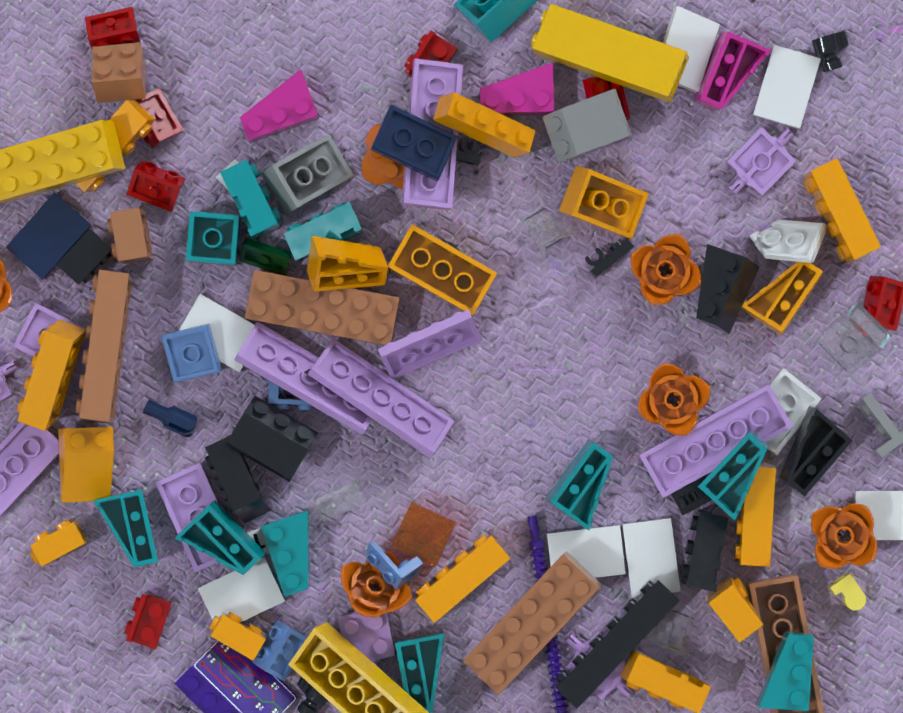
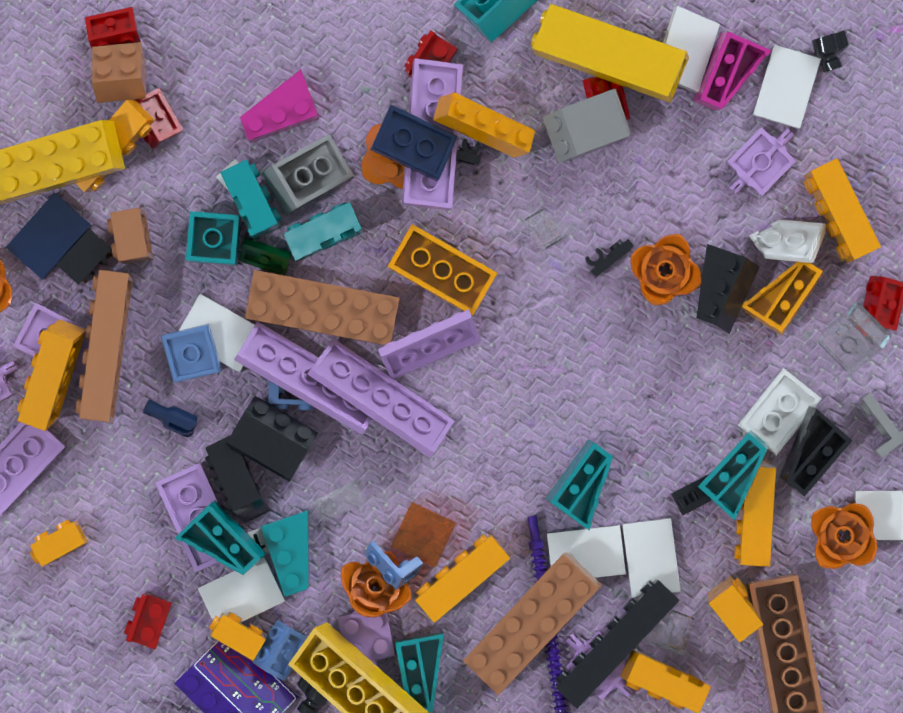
light orange slope [58,427,114,503] -> none
teal wedge [93,489,158,567] -> none
red bracket [126,161,185,212] -> none
light orange wedge [307,236,388,292] -> none
dark pink wedge [479,62,554,116] -> none
light orange slope [559,166,649,239] -> none
orange brick [638,363,711,436] -> none
lavender plate [639,383,793,498] -> none
black wedge [680,511,729,592] -> none
teal wedge [755,632,814,711] -> none
light yellow leg [827,572,866,610] -> none

